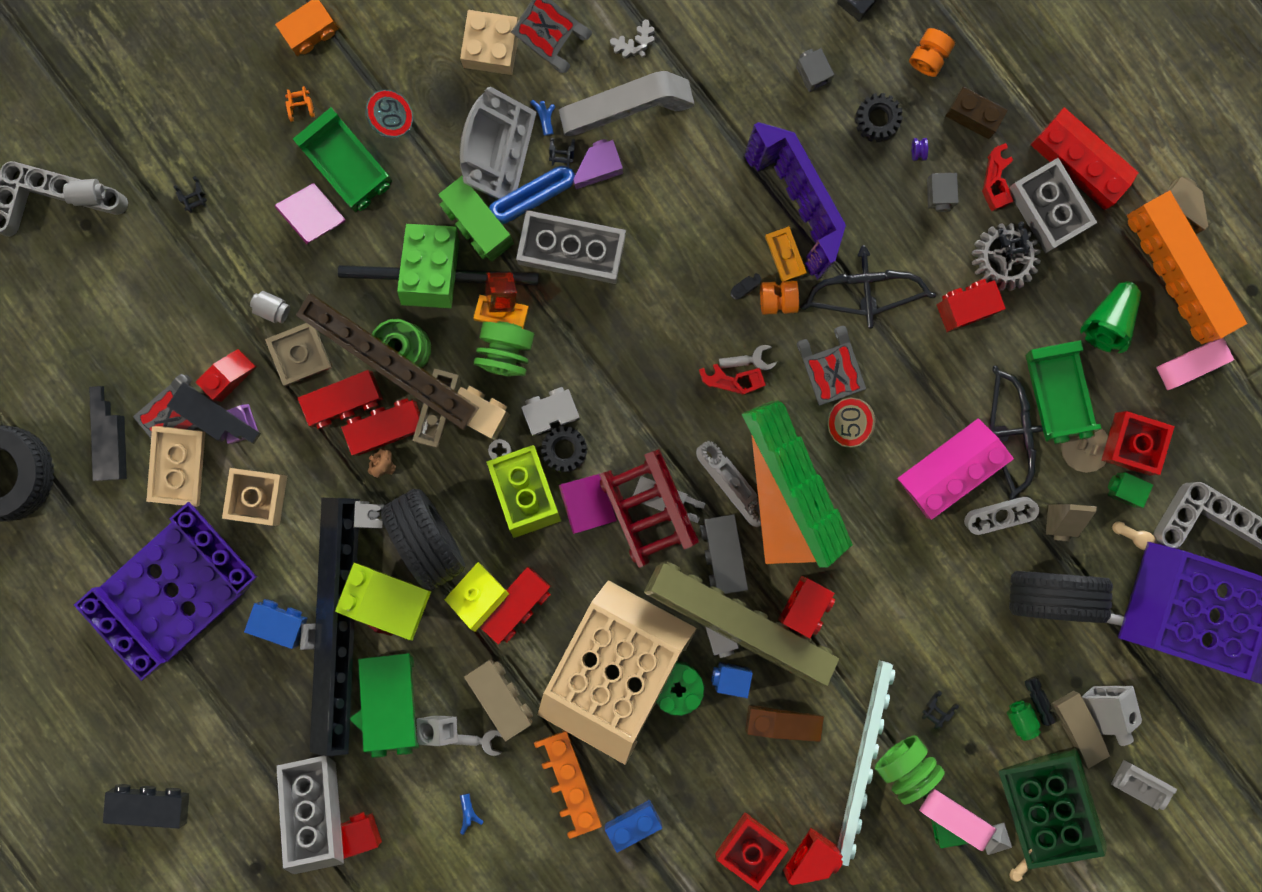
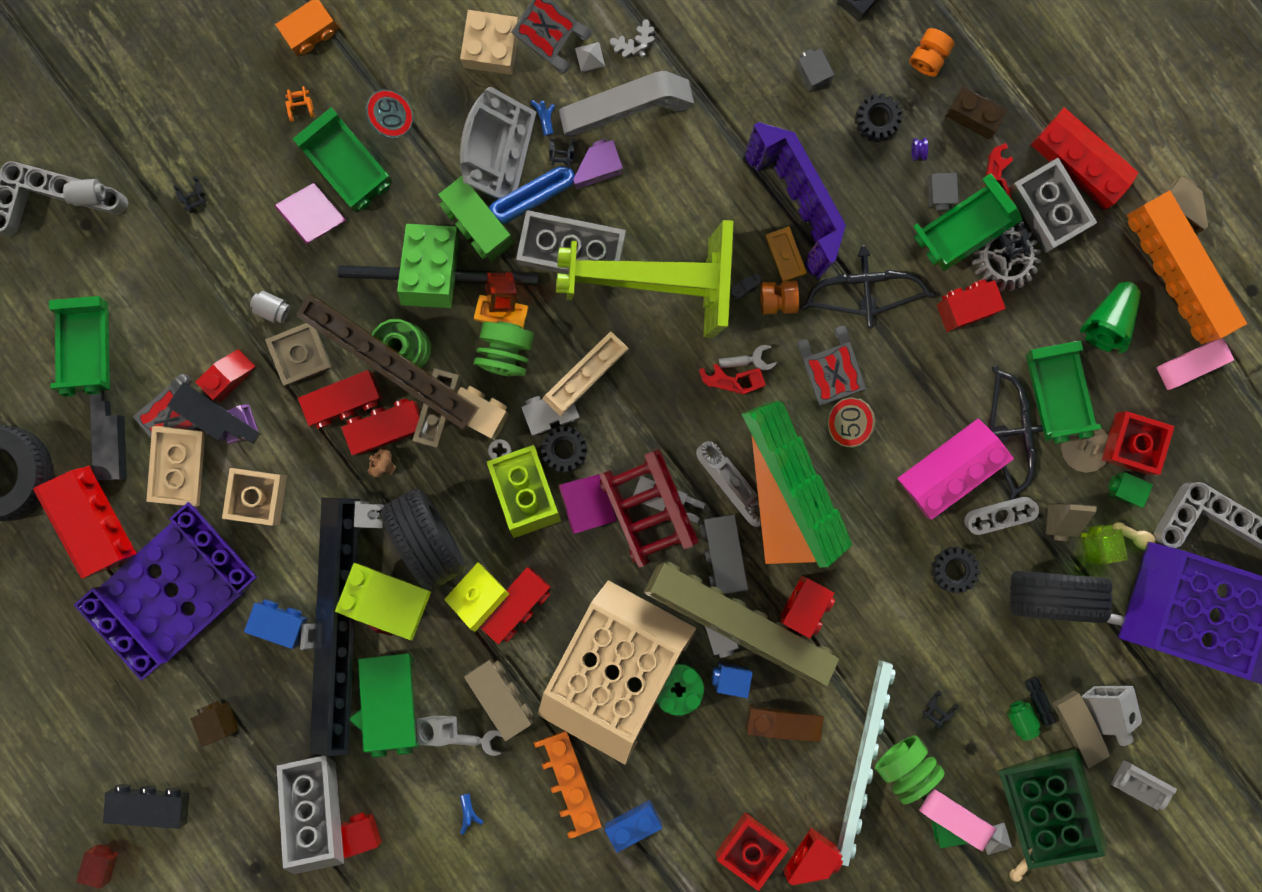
none -> red slope [33,466,137,579]
none -> green panel [49,296,110,397]
none -> clear red brick [76,845,118,889]
none -> dark brown brick [190,700,240,747]
none -> tan tile [543,331,629,417]
none -> lime piece [556,220,734,338]
none -> light grey slope [575,42,605,73]
none -> green panel [913,173,1022,272]
none -> black tyre [931,547,980,594]
none -> clear neon green brick [1081,524,1128,564]

